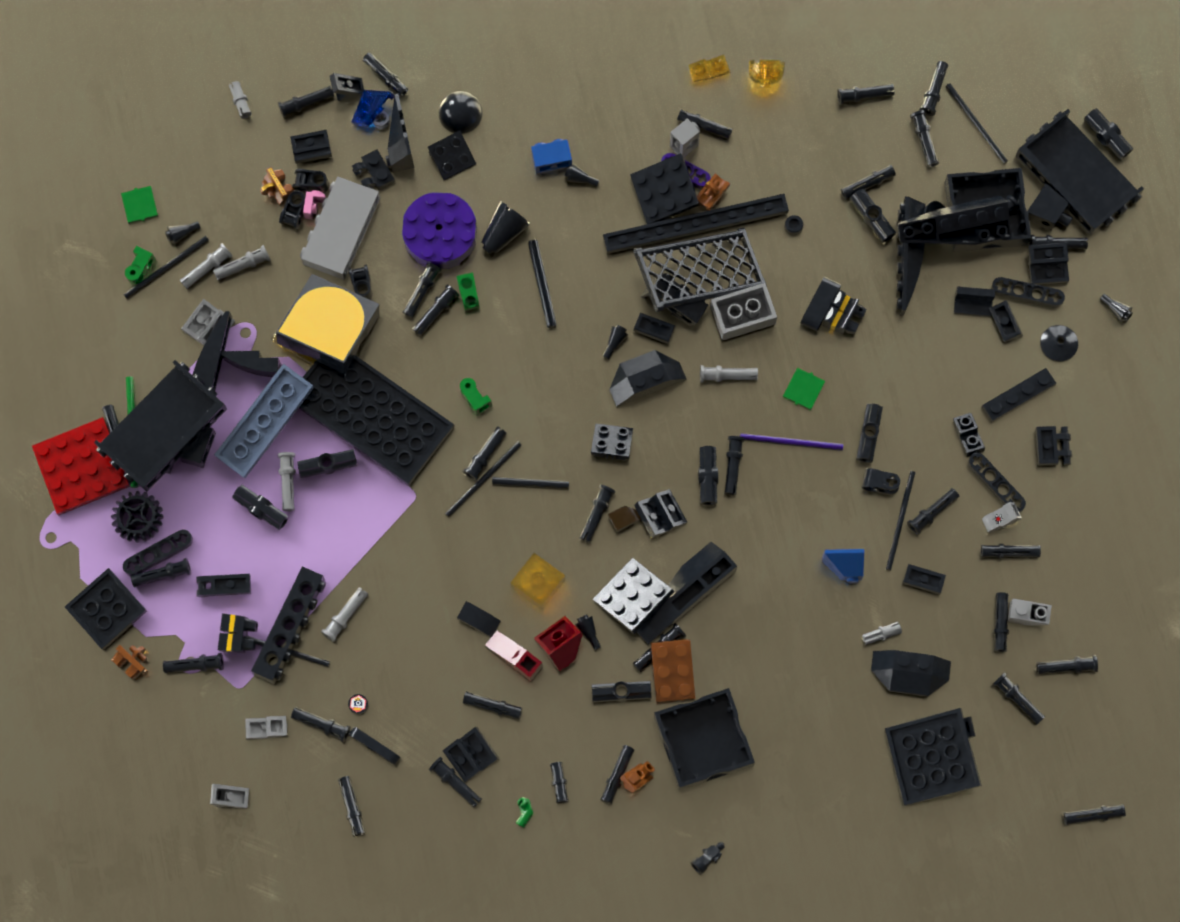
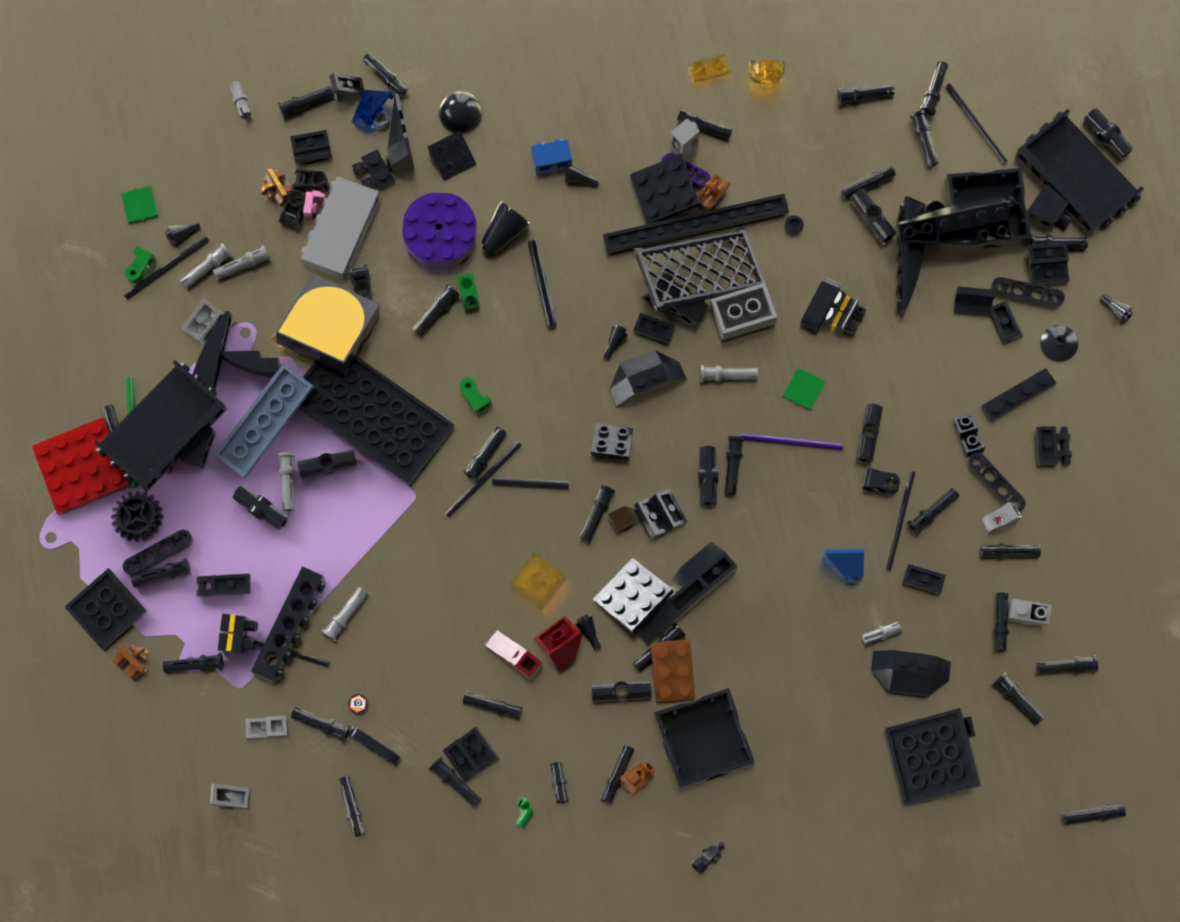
black pin [402,263,442,318] -> none
black slope [457,601,501,638] -> none

